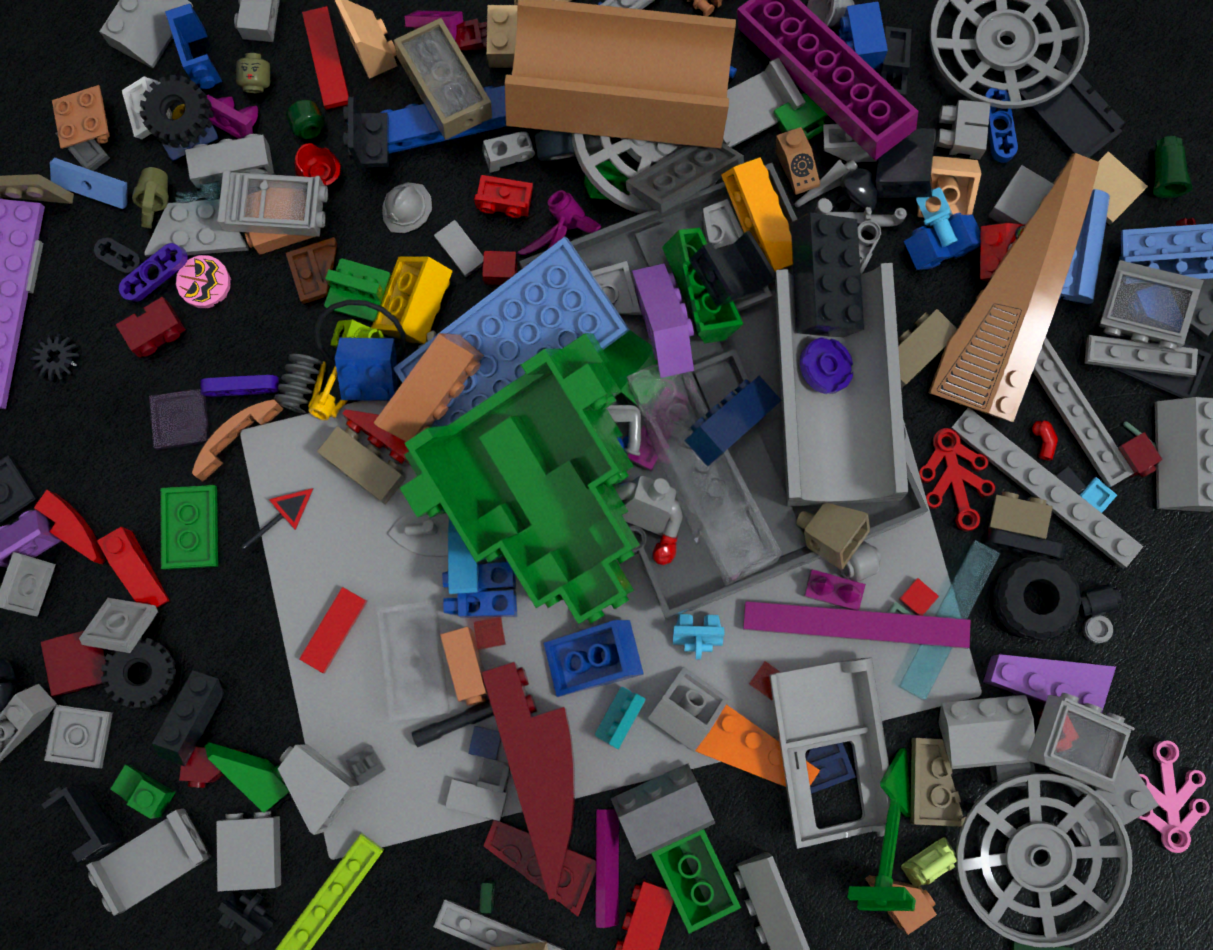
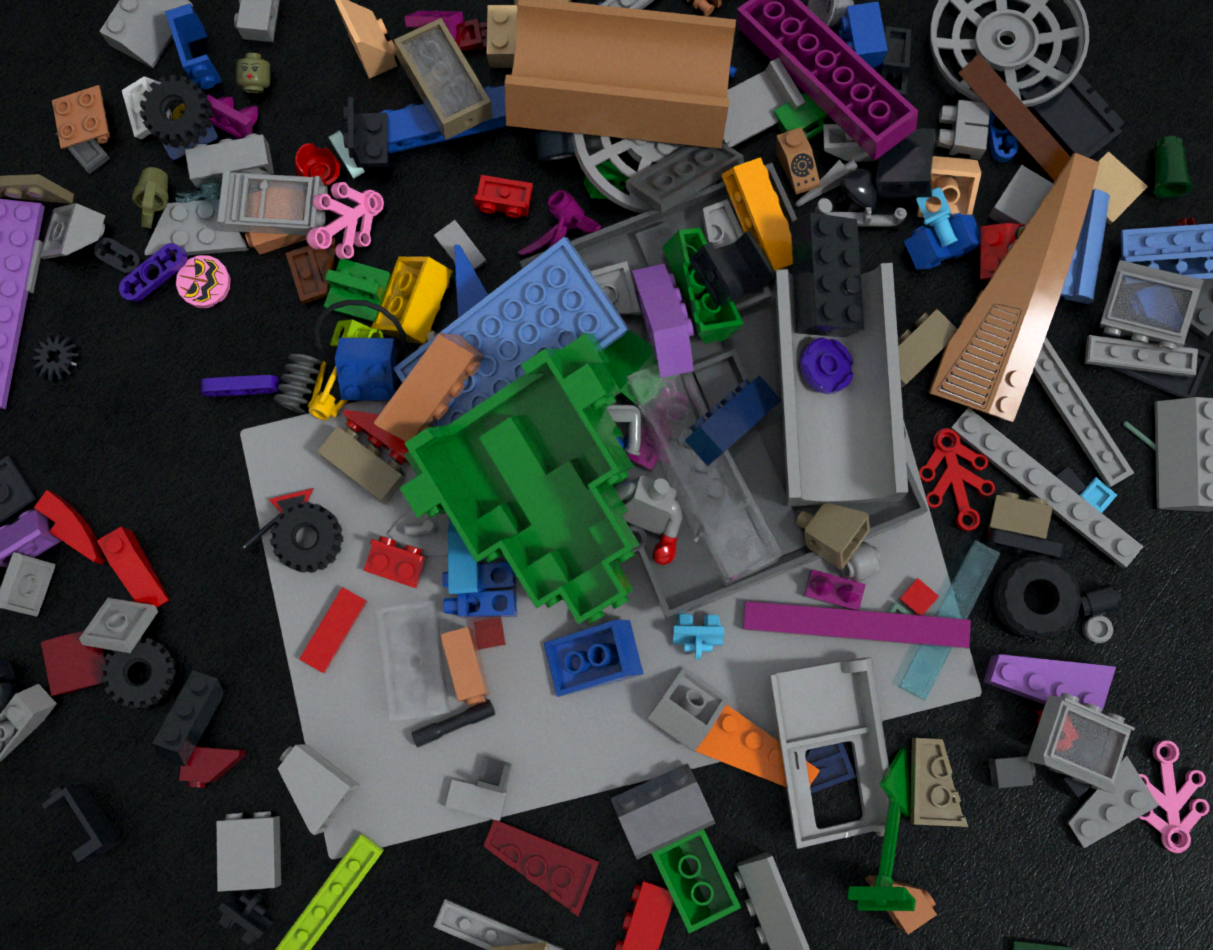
light grey tile [44,705,113,768] -> none
medium blue tile [50,158,127,209] -> none
light grey panel [86,809,211,915] -> none
green arch [110,764,175,819] -> none
dark red brick [116,297,186,357] -> none
clear purple tile [149,389,210,450] -> none
green tile [161,485,218,570] -> none
nougat slope [192,400,283,481] -> none
green slope [205,742,289,813] -> none
dark green head [286,100,325,139] -> none
red tile [302,6,349,109] -> none
dark grey tile [346,746,386,785] -> none
light grey piece [382,182,432,233] -> none
dark blue tile [468,726,501,760] -> none
dark green tile [480,880,495,913] -> none
dark red slope [481,662,575,900] -> none
light grey leg [482,132,536,173] -> none
red panel [482,251,518,285] -> none
teal bracket [595,687,646,750] -> none
magenta tile [596,808,619,928] -> none
clear red tile [749,661,780,700] -> none
light grey piece [858,220,881,274] -> none
yellowish green piece [901,837,957,887] -> none
light grey slope [938,695,1035,769] -> none
light grey dish [956,773,1132,947] -> none
red arm [1032,420,1058,461] -> none
dark red brick [1118,432,1162,478] -> none
none -> light grey slope [40,203,105,259]
none -> black tyre [270,502,343,573]
none -> bright pink plant [307,182,384,259]
none -> light aqua beam [328,130,365,179]
none -> red bracket [363,536,427,588]
none -> blue slope [454,245,489,318]
none -> reddish brown tile [958,54,1070,181]

